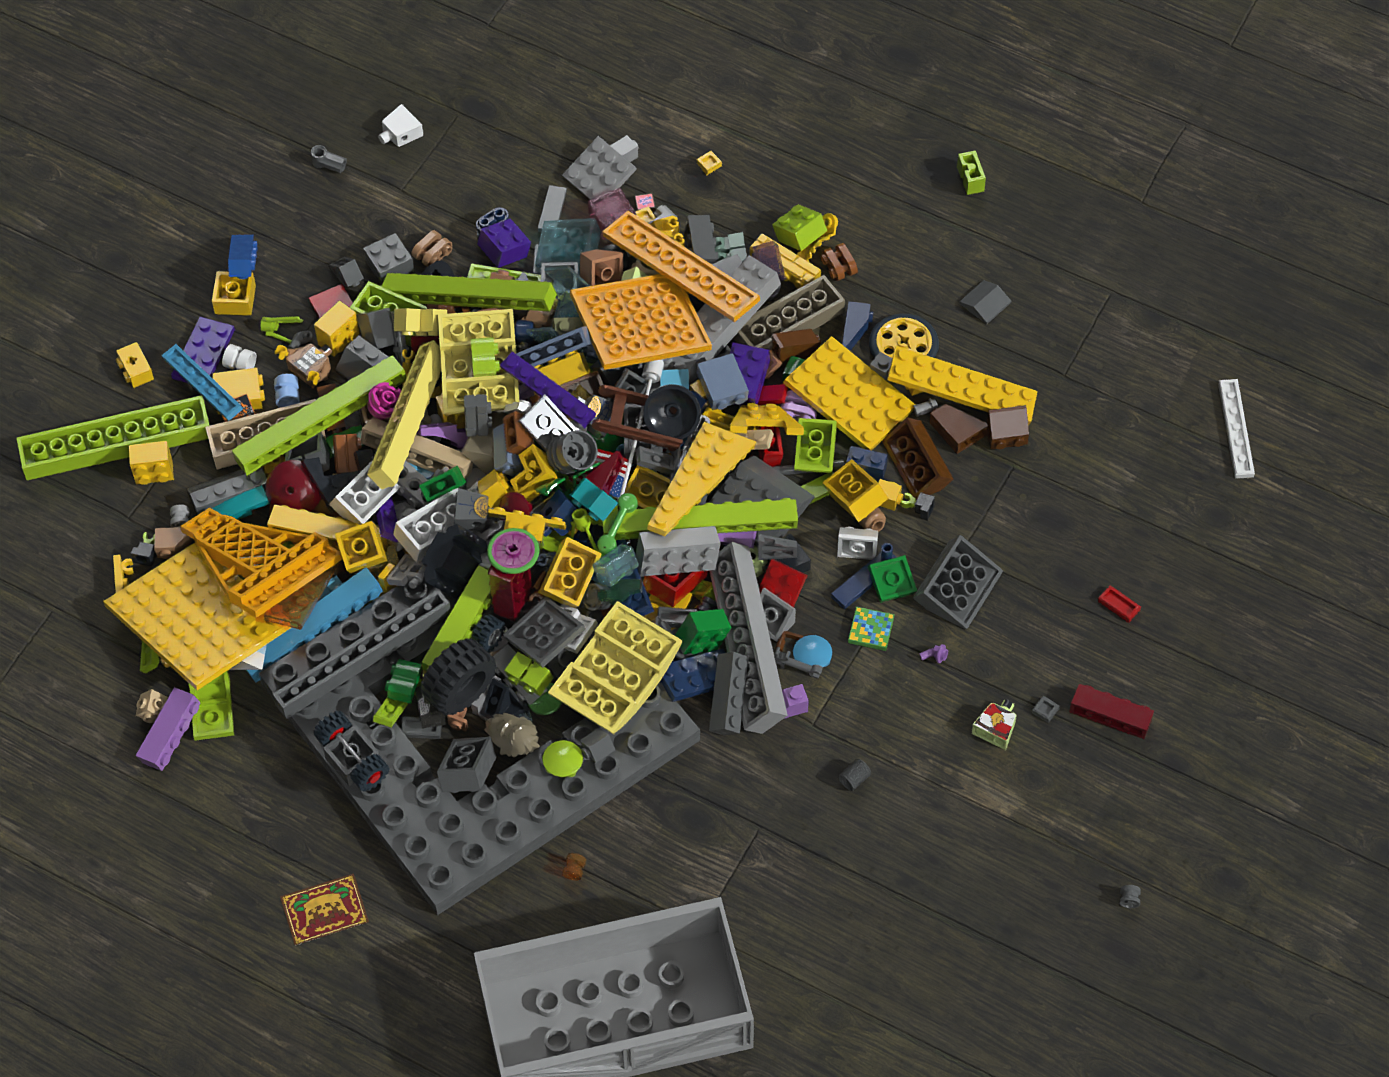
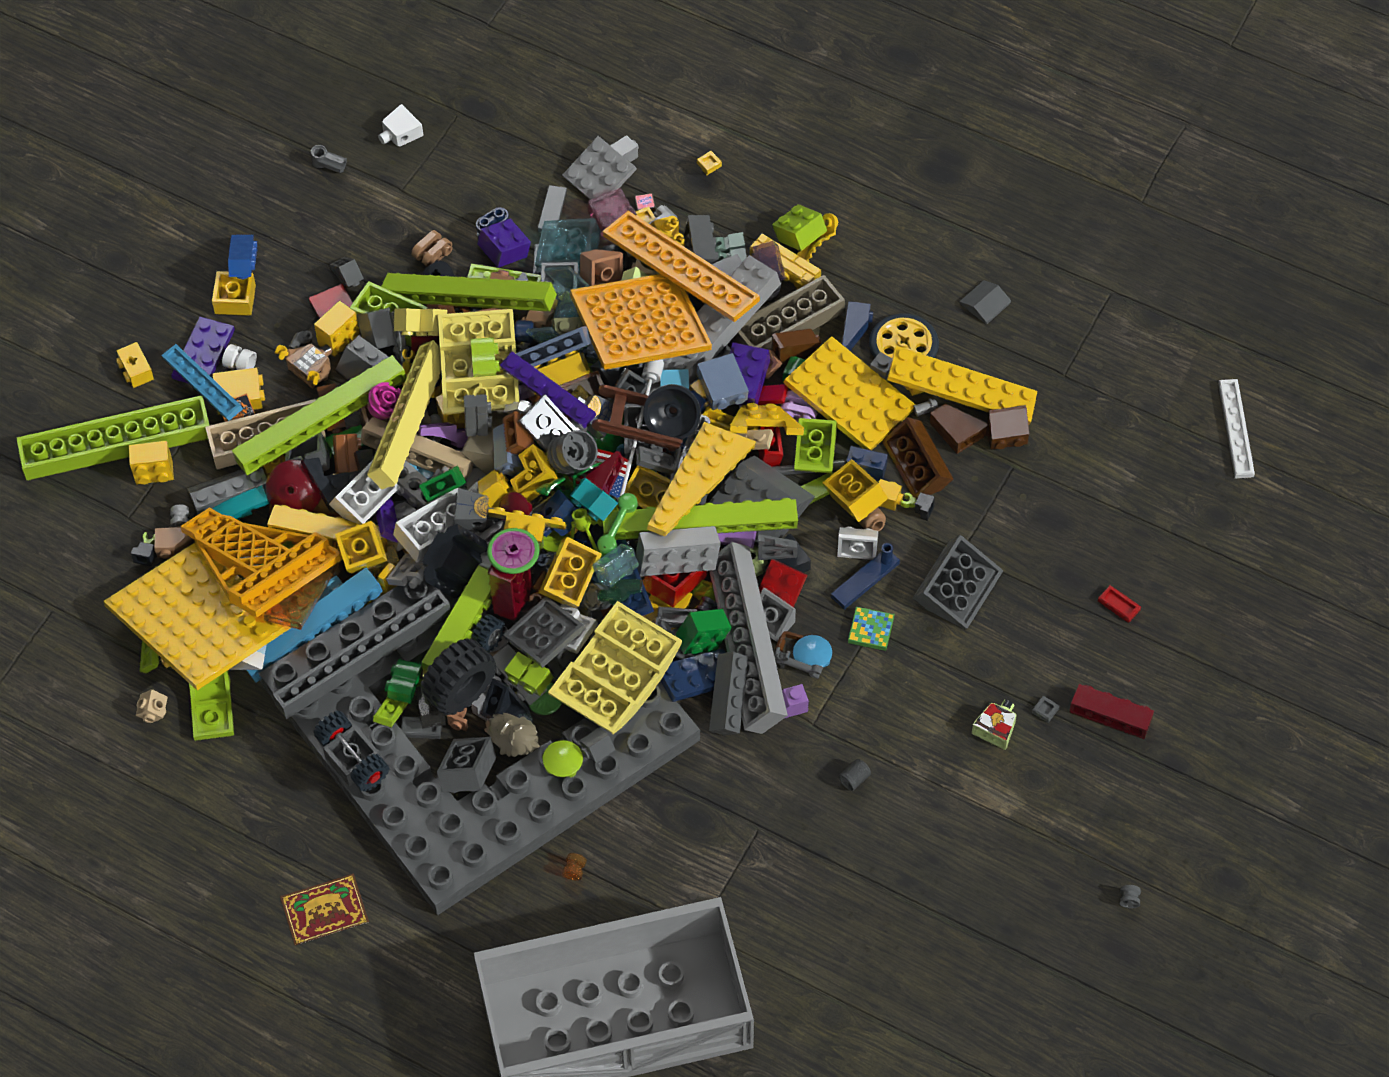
yellow plate [113,555,134,593] -> none
medium lavender brick [136,687,200,771] -> none
lime plant [261,316,303,343] -> none
light blue wheel [274,374,300,408] -> none
brick [363,233,414,285] -> none
dark orange brick [821,243,858,281] -> none
green plate [868,555,917,603] -> none
medium lavender plate [919,644,948,663] -> none
lime brick [957,150,986,195] -> none

